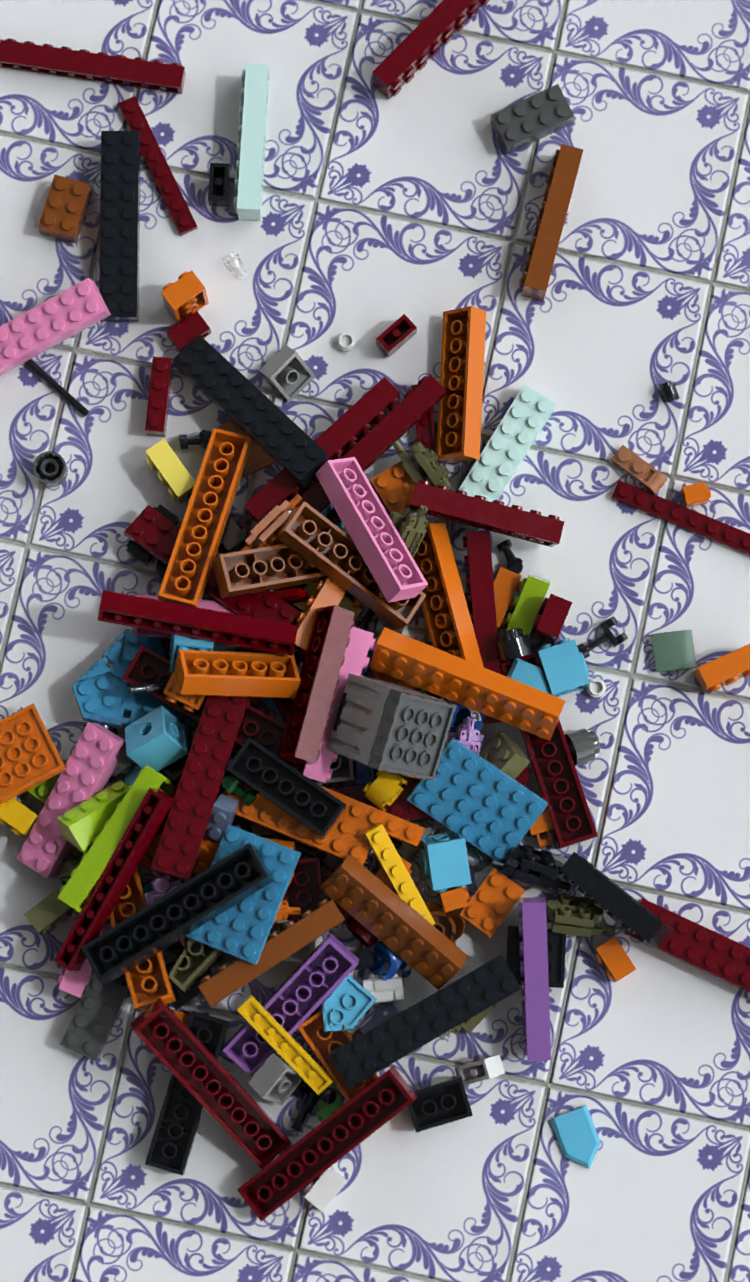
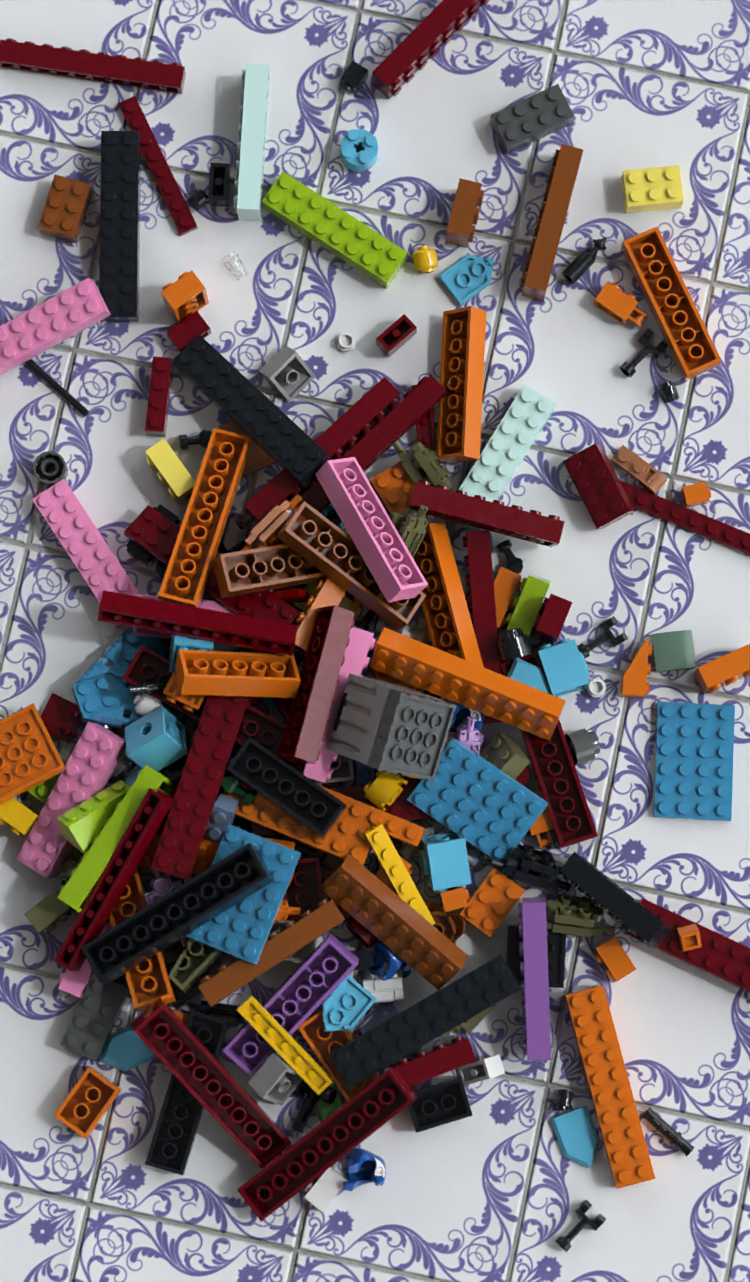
none -> bright pink brick [32,479,140,629]
none -> dark red plate [41,693,83,744]
none -> orange brick [54,1066,122,1139]
none -> medium azure tile [99,1026,157,1071]
none -> white head [133,692,163,716]
none -> black hose [187,189,209,211]
none -> black pin [200,1000,244,1020]
none -> lime brick [262,171,408,289]
none -> black brick [341,61,368,94]
none -> medium azure brick [341,129,378,173]
none -> blue piece [343,1148,386,1191]
none -> dark red brick [394,1035,476,1087]
none -> yellow head [412,245,438,274]
none -> medium azure tile [438,254,494,306]
none -> dark orange brick [445,178,484,248]
none -> black hose [553,1089,574,1112]
none -> black bar [555,1200,606,1252]
none -> black wheel [562,237,607,284]
none -> dark red brick [563,443,635,529]
none -> orange brick [564,985,655,1189]
none -> orange brick [593,282,648,328]
none -> black bar [620,329,668,378]
none -> orange slope [620,639,652,699]
none -> light yellow brick [621,165,684,214]
none -> orange brick [621,226,722,381]
none -> black pin [642,1107,694,1157]
none -> dark azure plate [653,702,735,821]
none -> orange slope [677,924,702,952]

